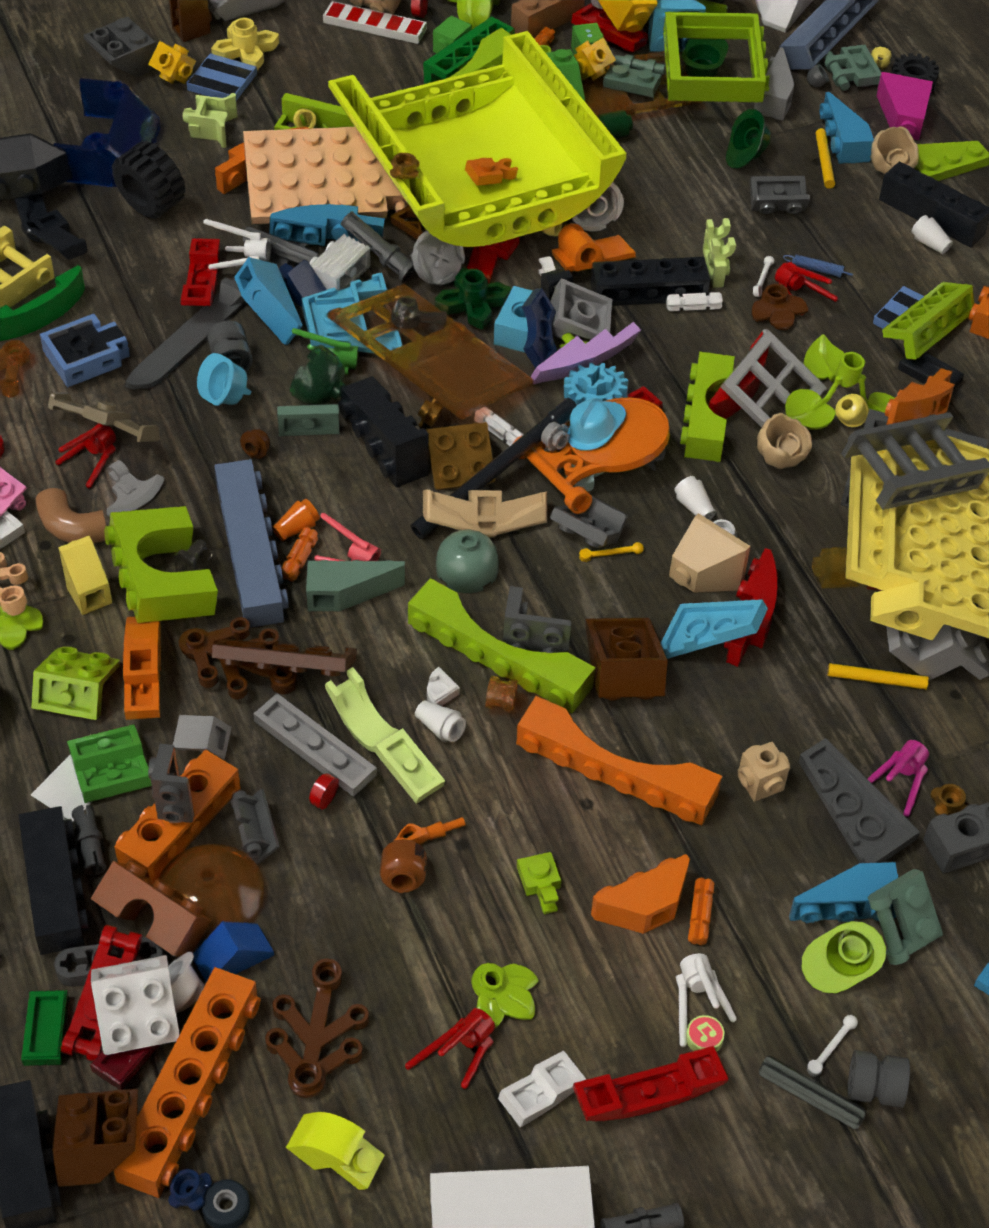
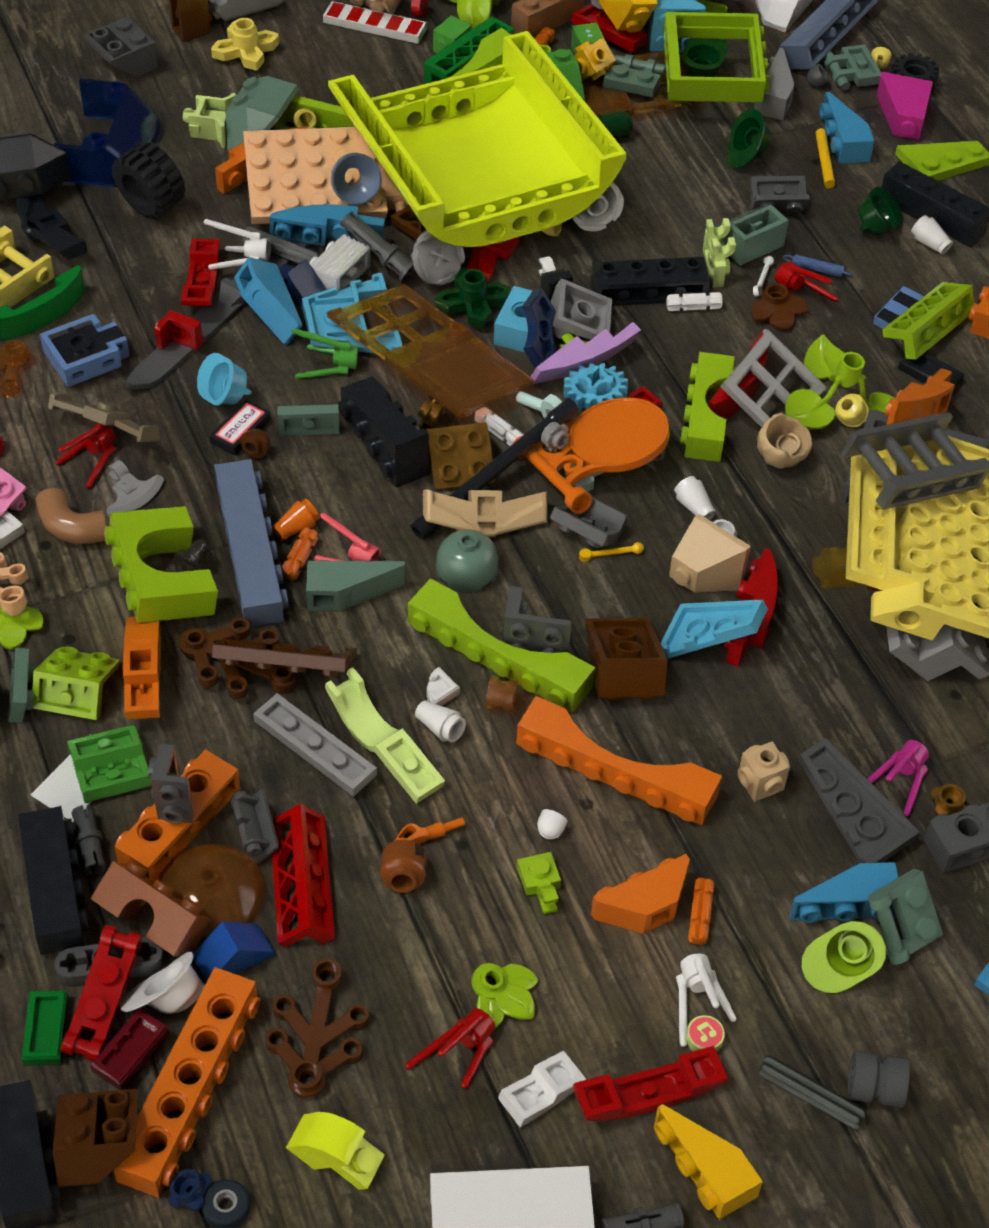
light yellow slope [59,536,112,615] -> none
white bracket [91,955,180,1055] -> none
yellow brick [148,41,196,84] -> none
light grey panel [173,715,232,760] -> none
tile [187,53,257,101] -> none
dark grey wheel [207,320,253,372] -> none
clear green cylinder [289,344,346,405] -> none
red tile [309,773,339,810] -> none
pearl gold plate [390,153,420,179] -> none
clear smoke bar [390,296,446,329] -> none
orange plate [465,158,518,186] -> none
orange piece [552,223,636,272] -> none
medium azure piece [568,398,626,451] -> none
white hinge [807,1015,858,1077] -> none
yellow bar [827,663,928,690] -> none
tan hair [870,126,919,174] -> none
none -> sand green plate [8,648,35,723]
none -> red bracket [154,310,203,350]
none -> tile [210,400,271,456]
none -> sand green wedge [225,76,299,150]
none -> red fence [272,803,335,948]
none -> sand blue piece [330,153,382,205]
none -> light aqua bar [516,391,562,418]
none -> white hinge [537,809,568,840]
none -> yellow slope [654,1104,763,1220]
none -> sand green slope [714,205,789,266]
none -> dark green piece [858,186,902,235]

